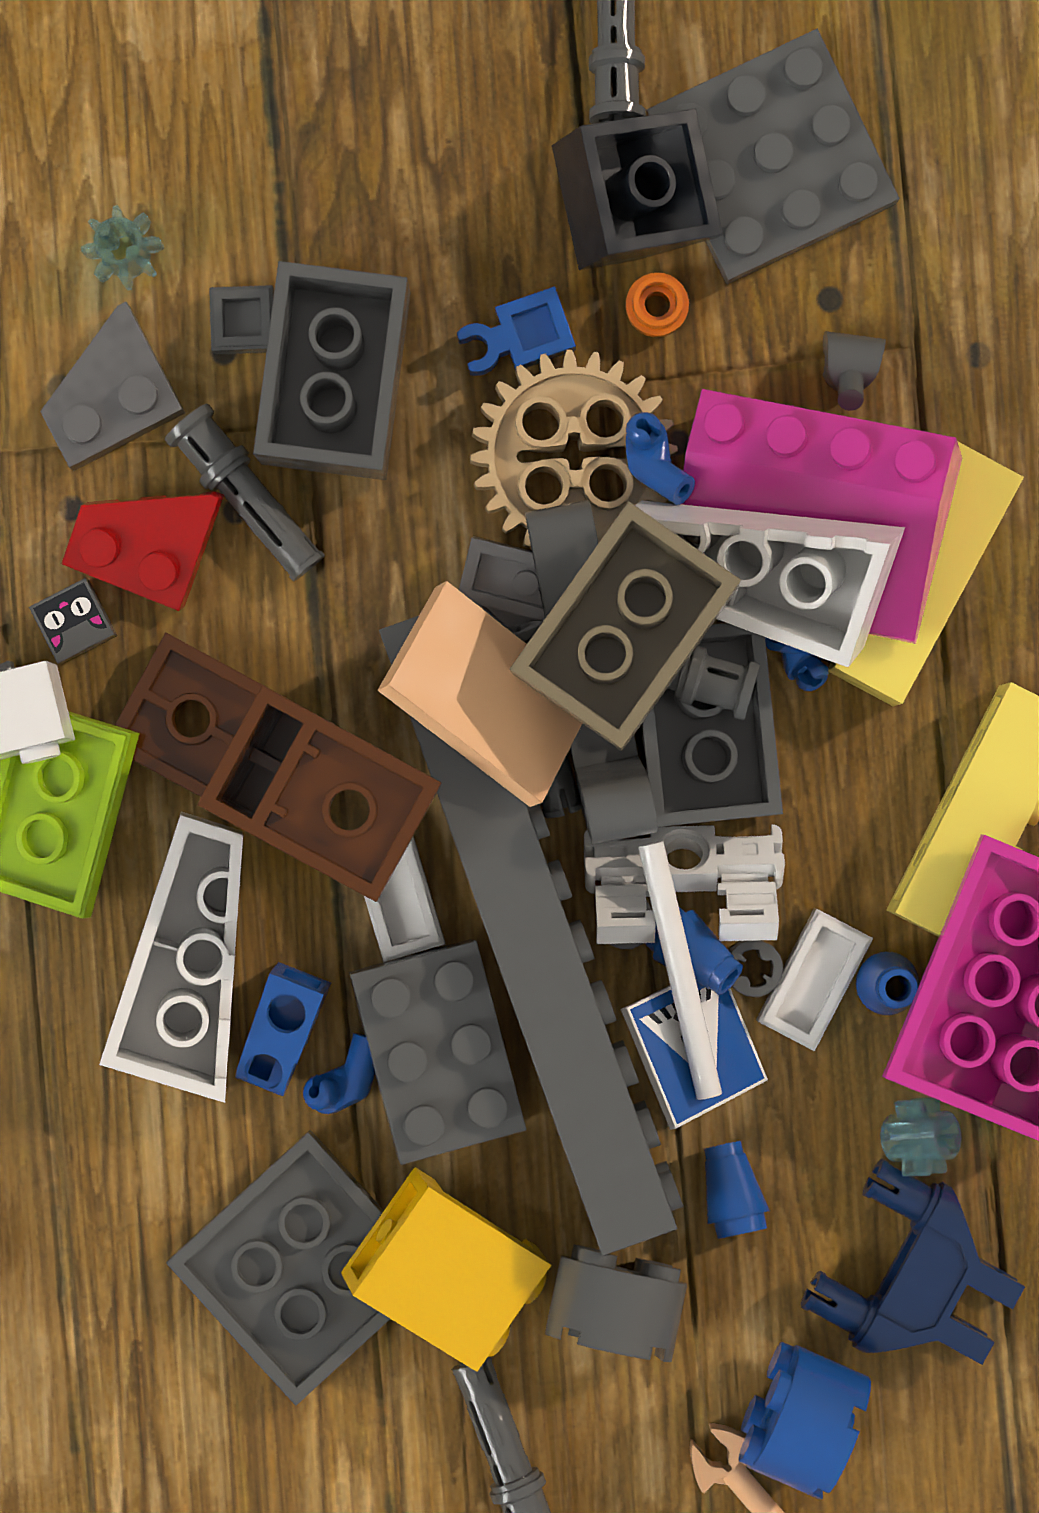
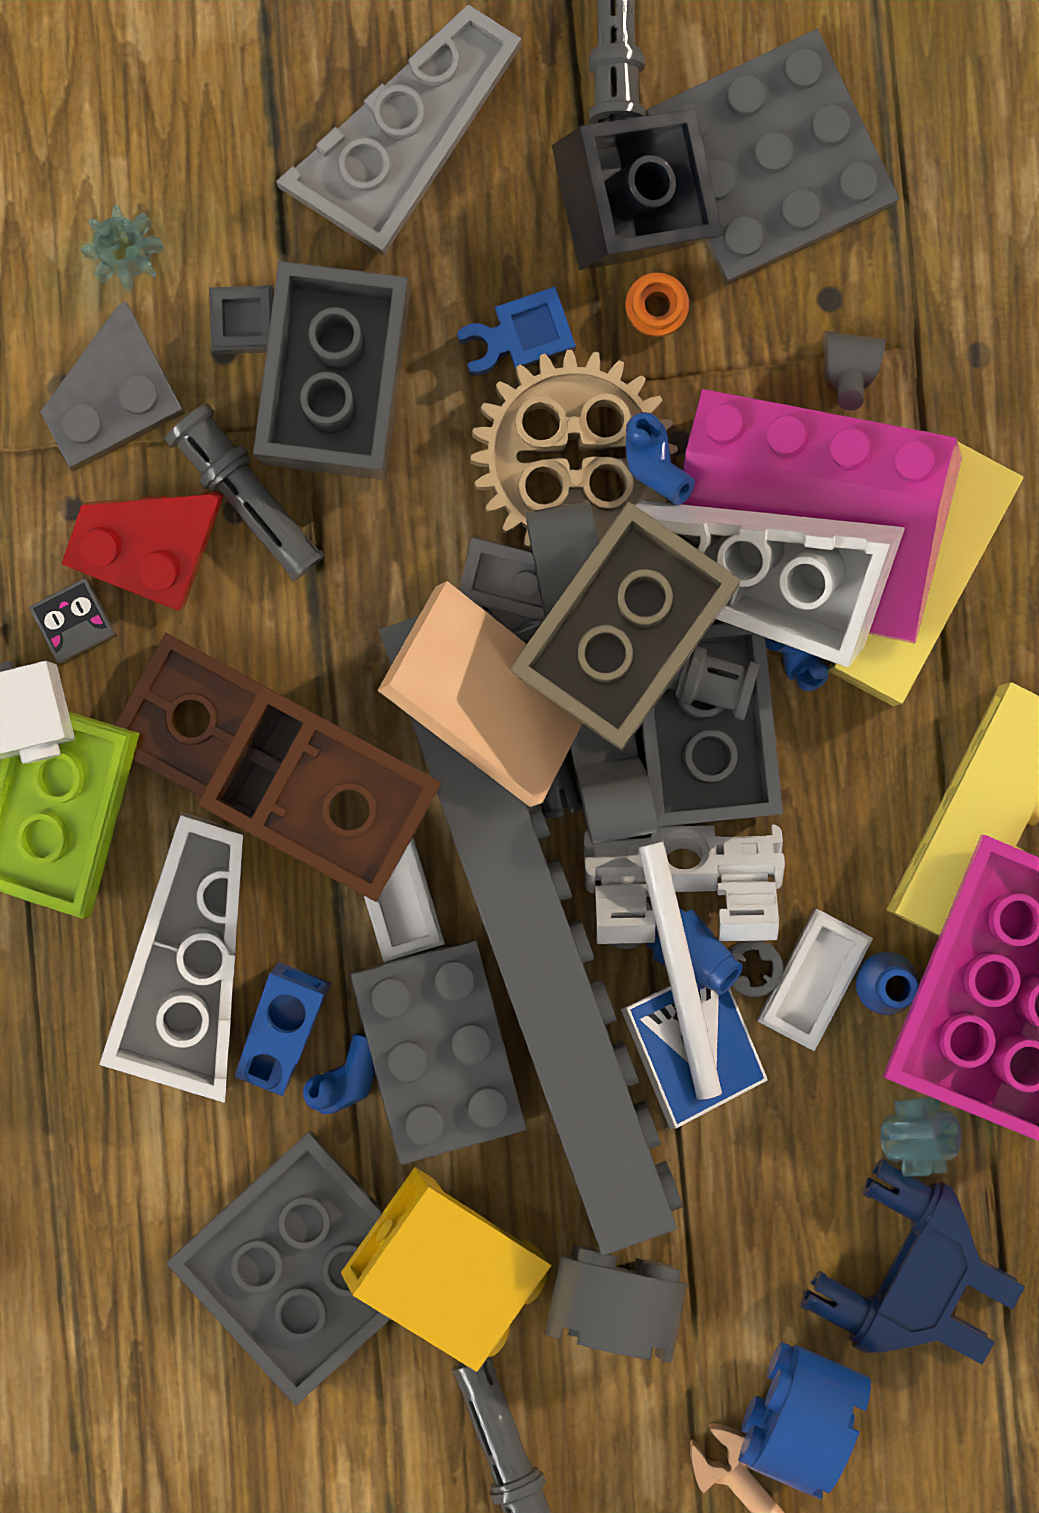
blue cone [704,1141,770,1239] -> none
none -> light grey wing [276,4,522,256]

